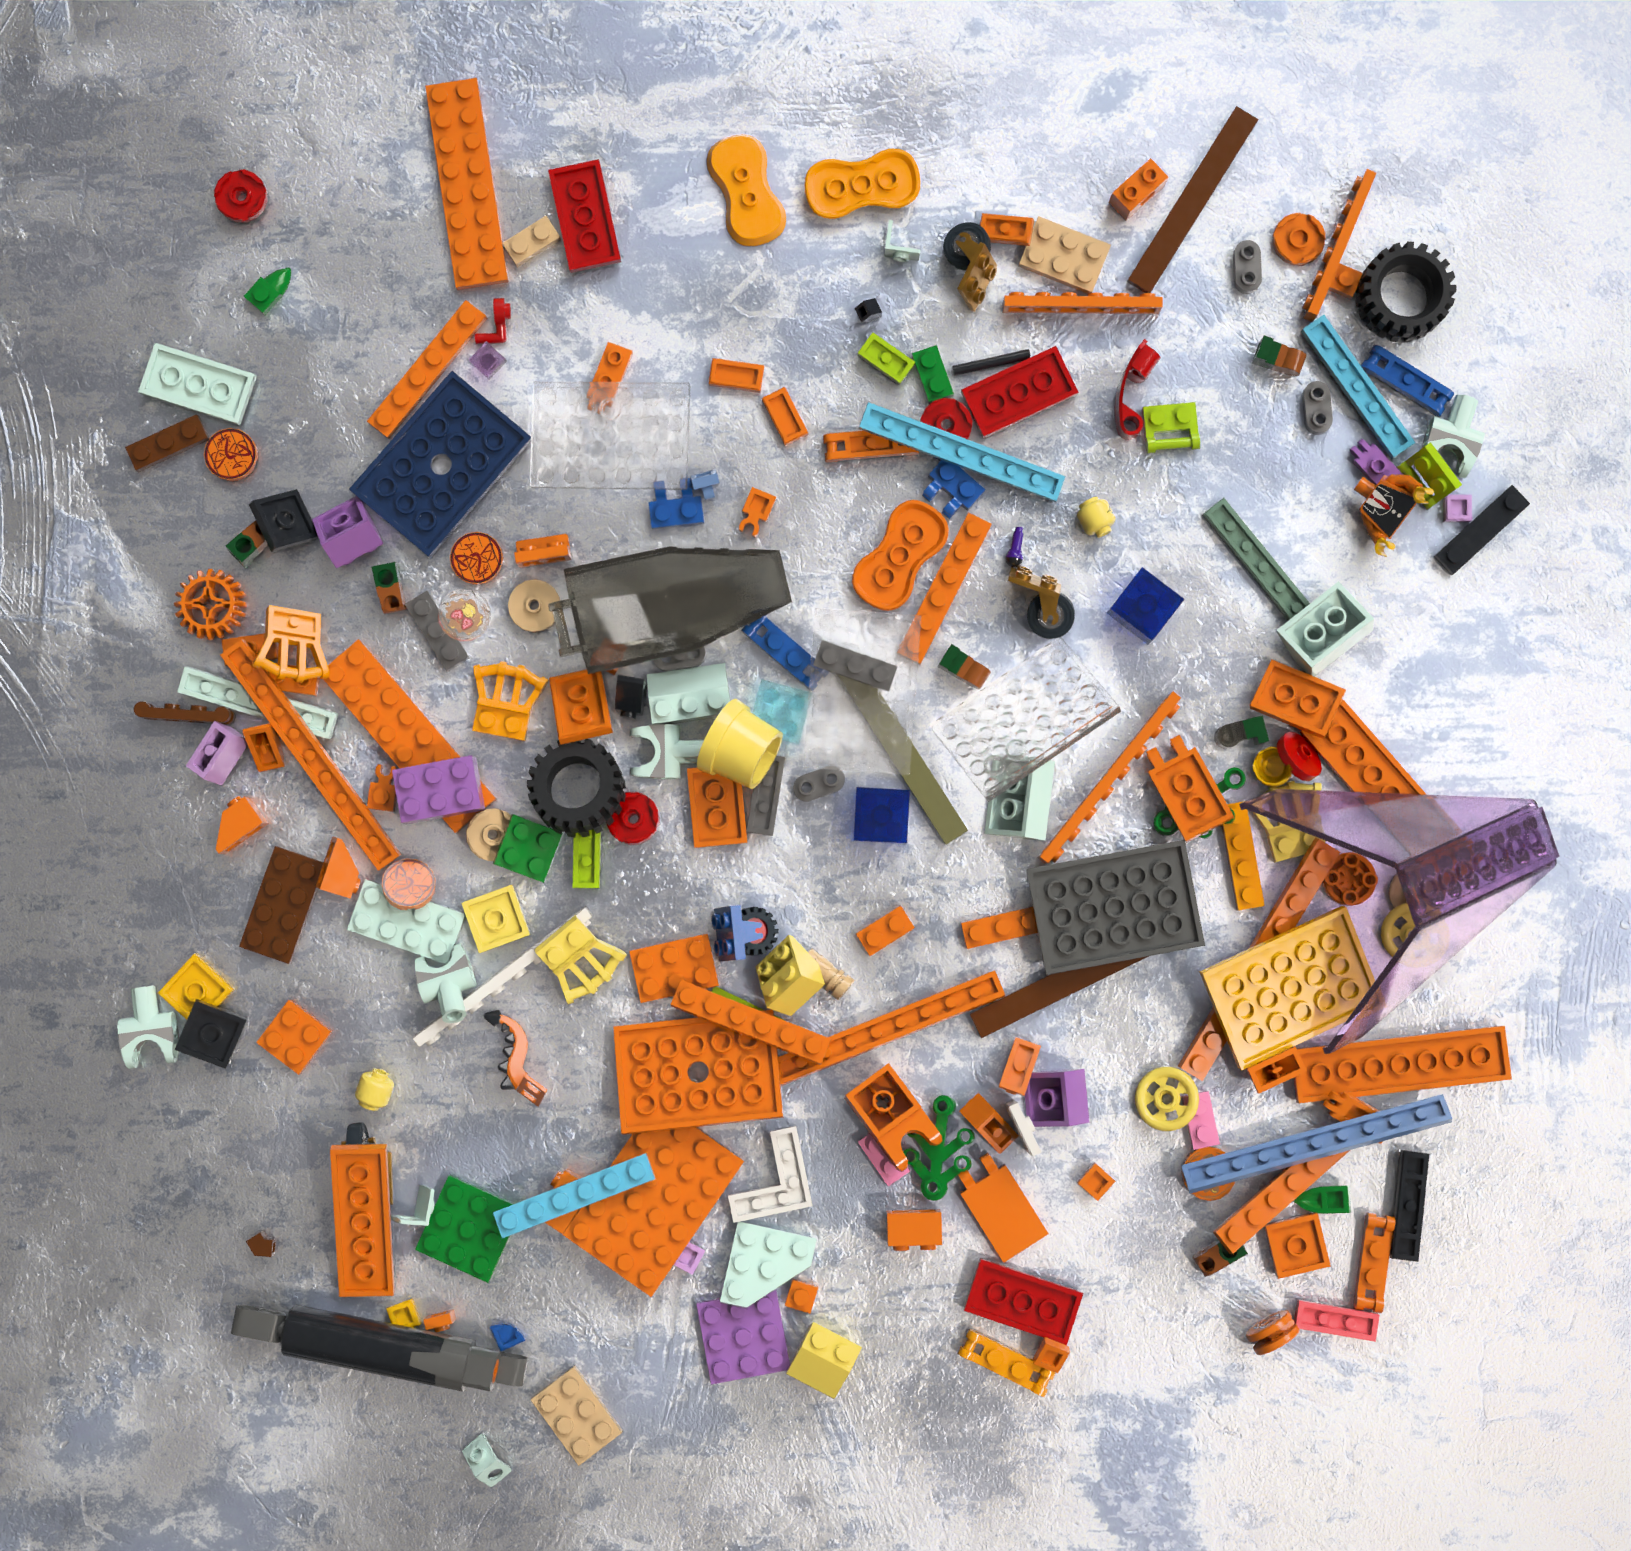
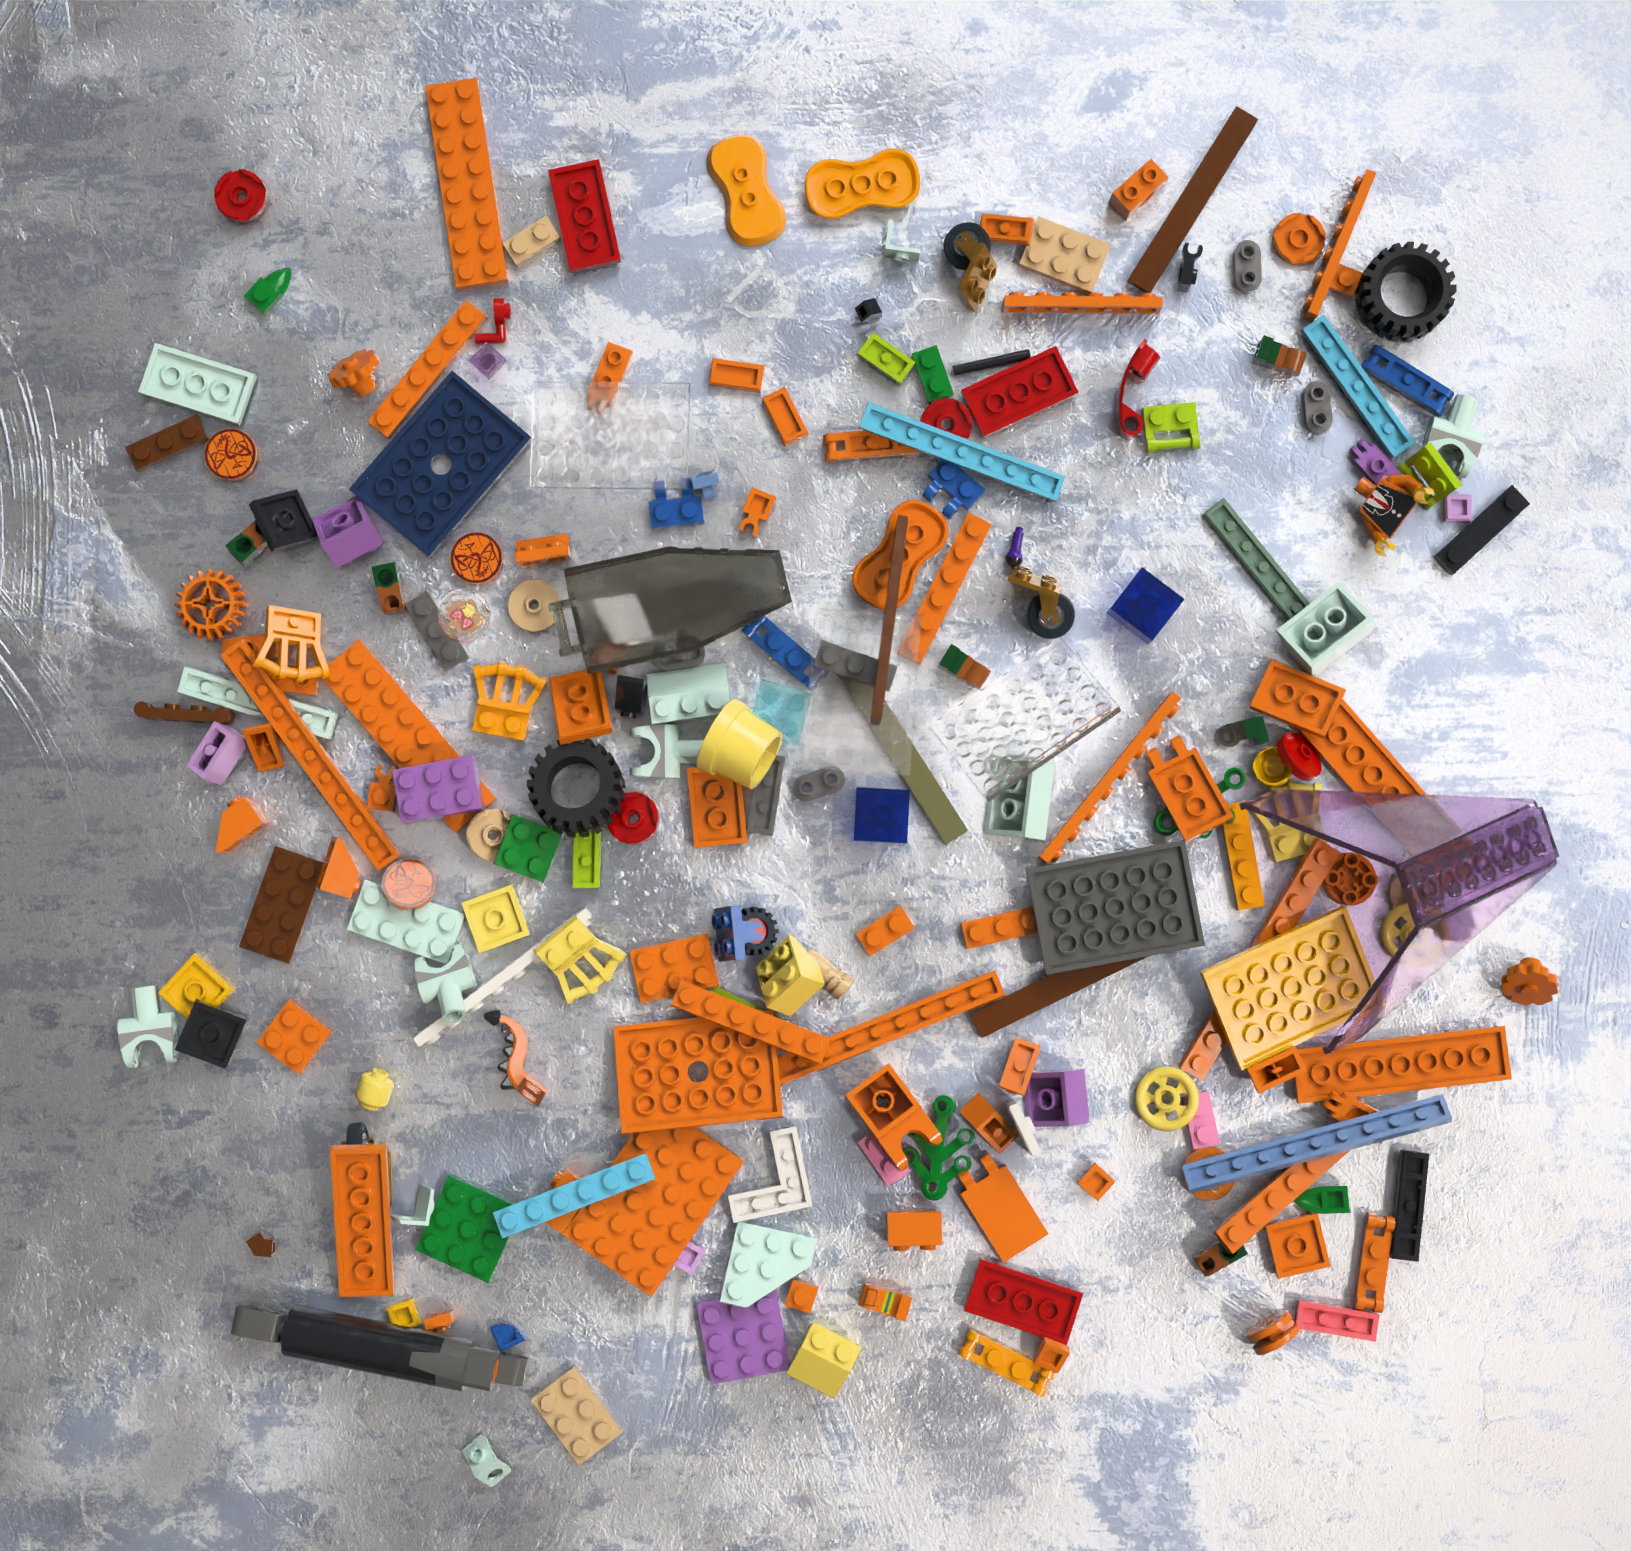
light yellow head [1077,497,1116,538] -> none
none -> orange plant [327,349,380,397]
none -> orange leg [858,1283,912,1322]
none -> reddish brown tile [869,515,908,726]
none -> black plate [1177,243,1203,292]
none -> orange plant [1501,957,1559,1006]

